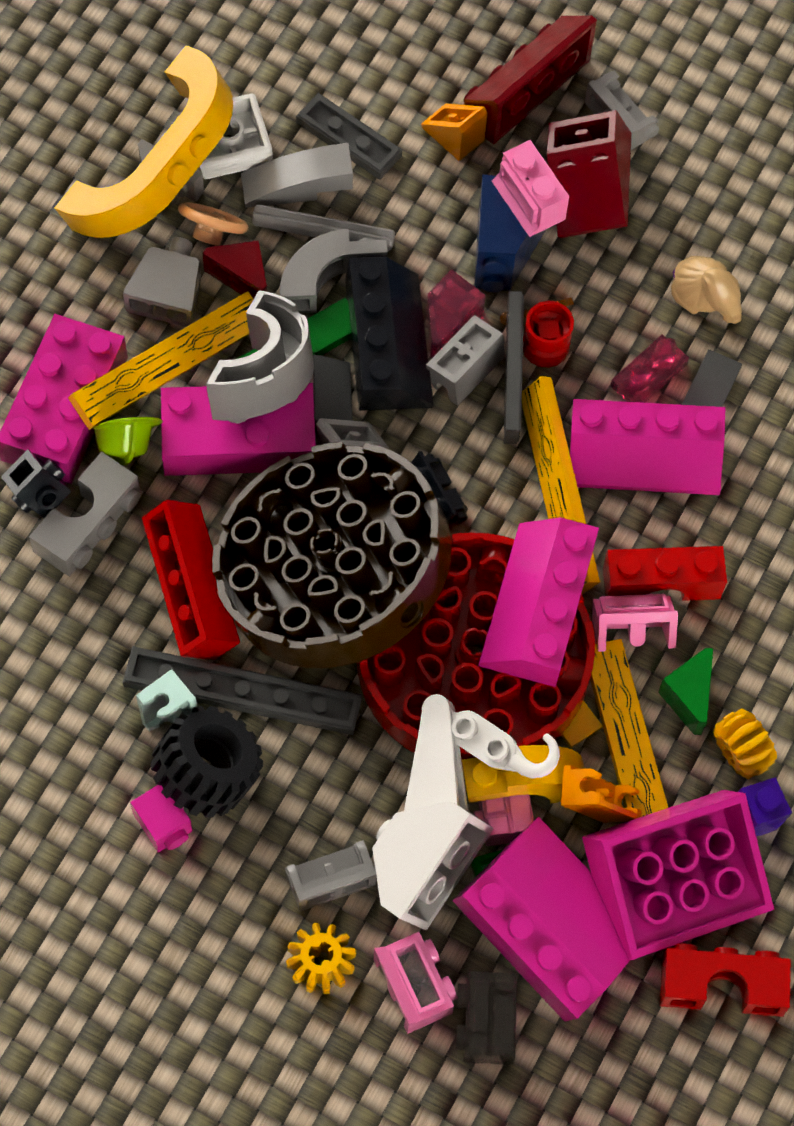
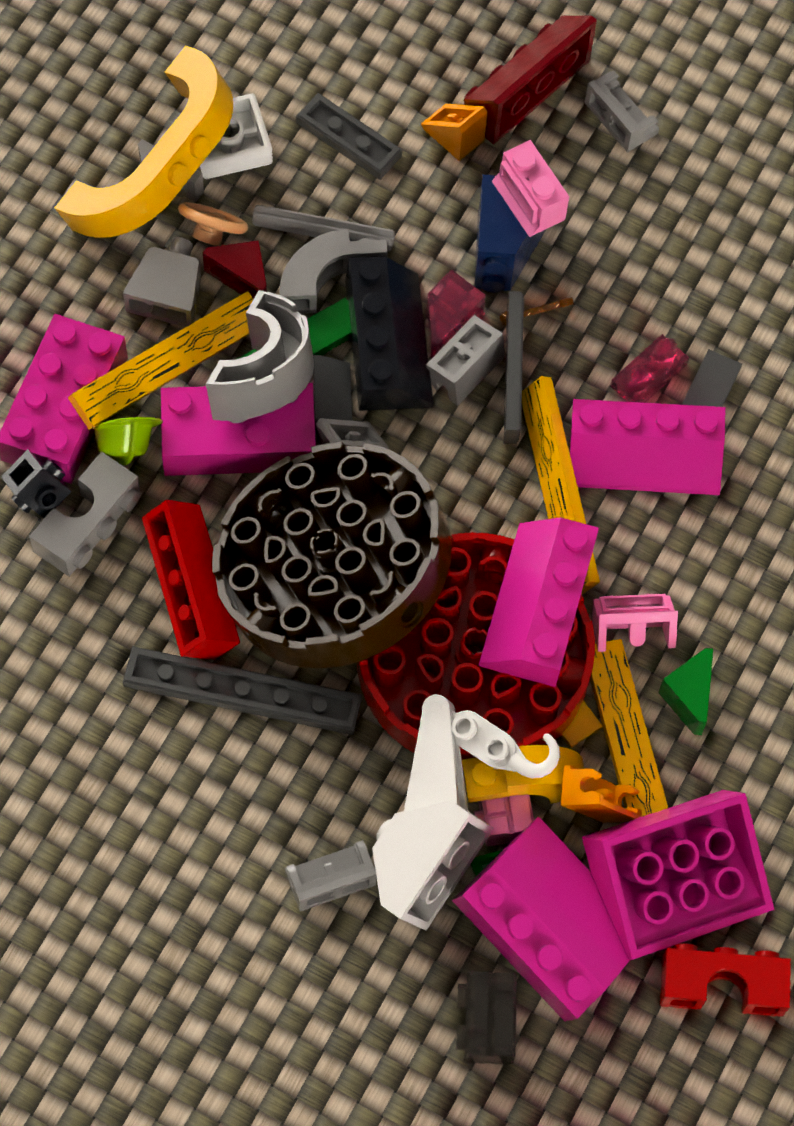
dark pink brick [130,785,192,853] -> none
light aqua hinge [136,669,197,731] -> none
black tyre [151,706,263,817] -> none
light grey slope [241,143,353,208] -> none
yellow gear [286,923,356,994] -> none
bright pink window [373,932,457,1034] -> none
black hinge [411,451,468,525] -> none
red wheel [523,301,574,368] -> none
dark red slope [547,110,632,238] -> none
red arch [603,546,727,601] -> none
tan hair [671,256,742,324] -> none
yellow gear [713,708,777,779] -> none
dark purple brick [738,777,792,837] -> none

